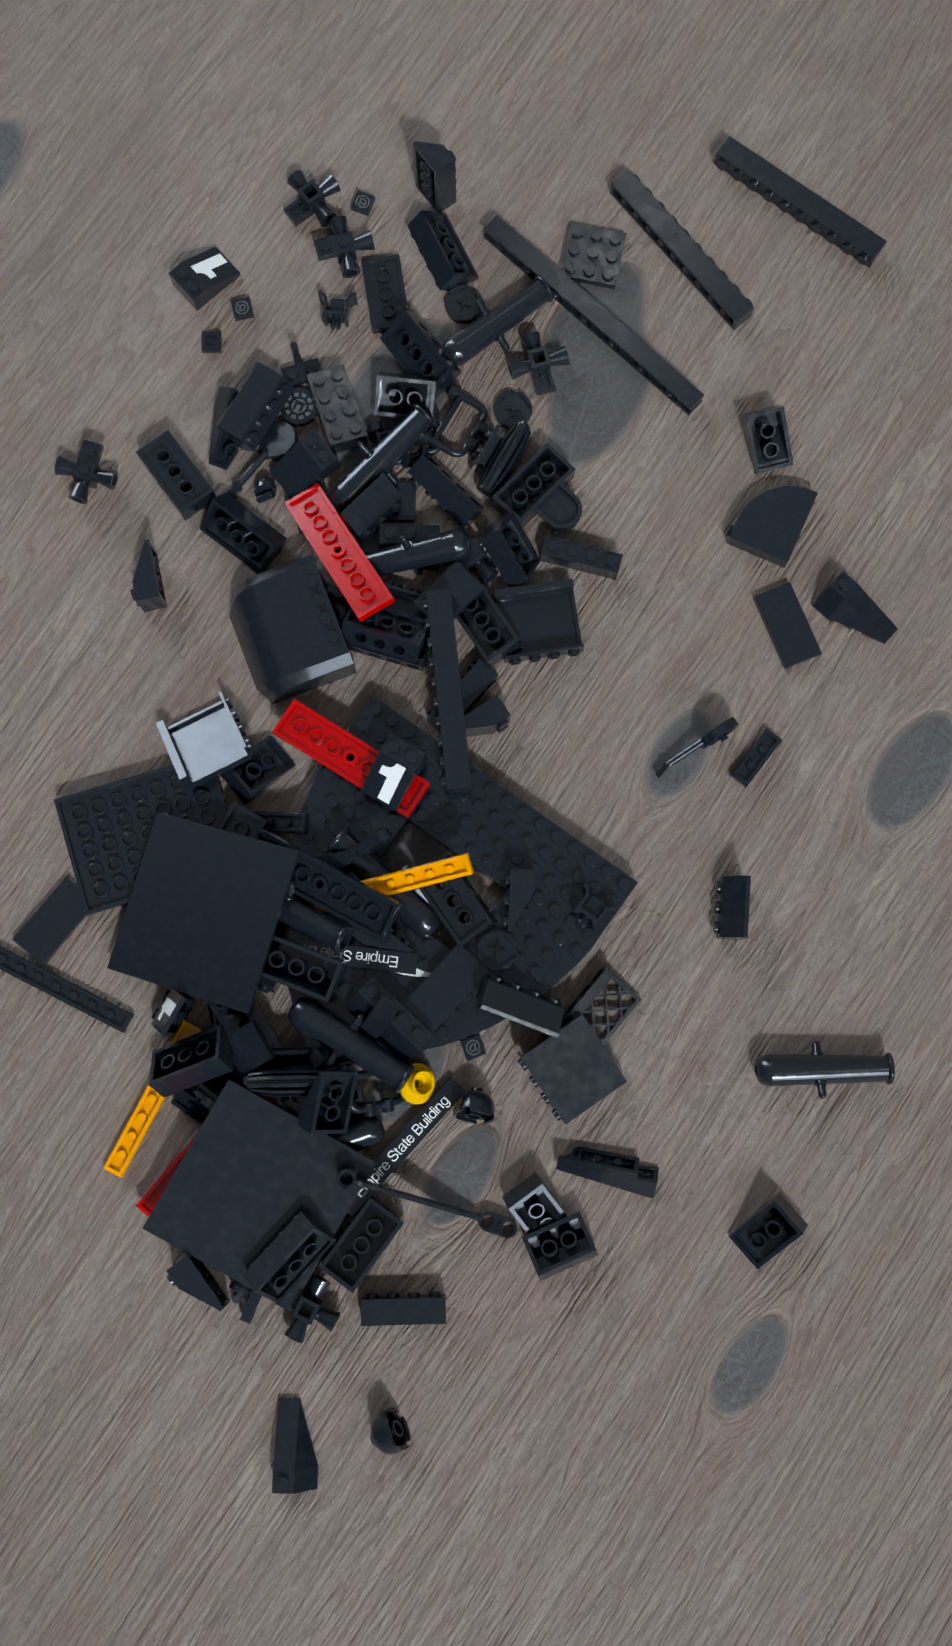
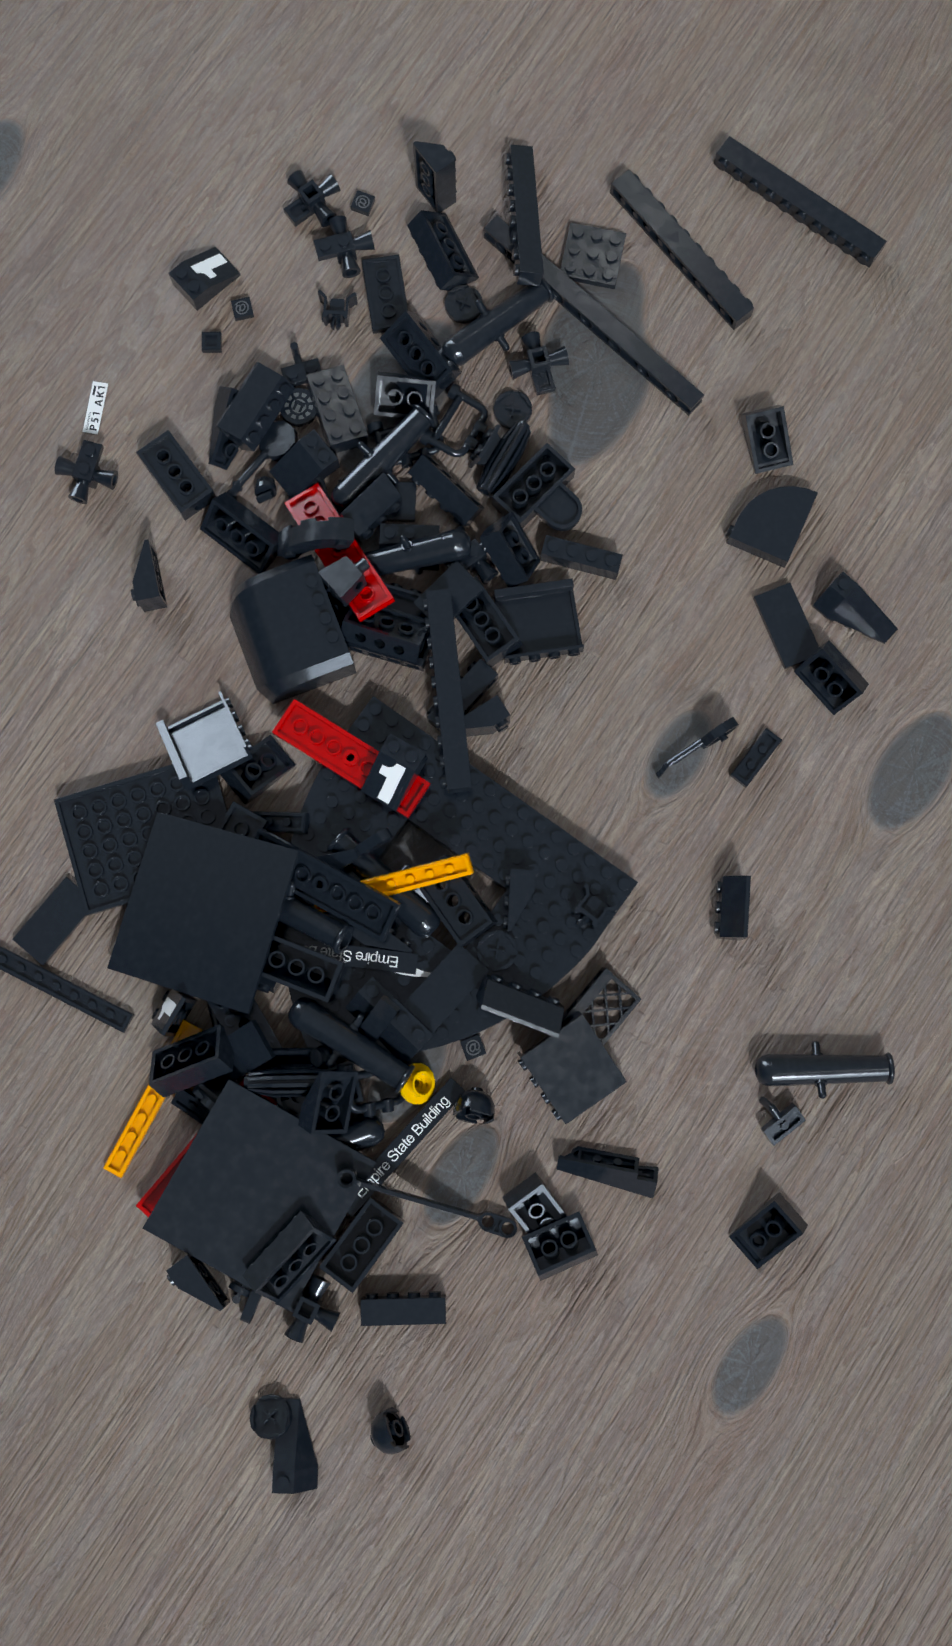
none -> white sticker [83,381,108,434]
none -> black tile [249,1394,292,1440]
none -> black brick [277,517,354,560]
none -> black torso [318,557,370,607]
none -> black brick [504,144,544,286]
none -> black plate [759,1096,806,1146]
none -> black slope [794,640,869,715]

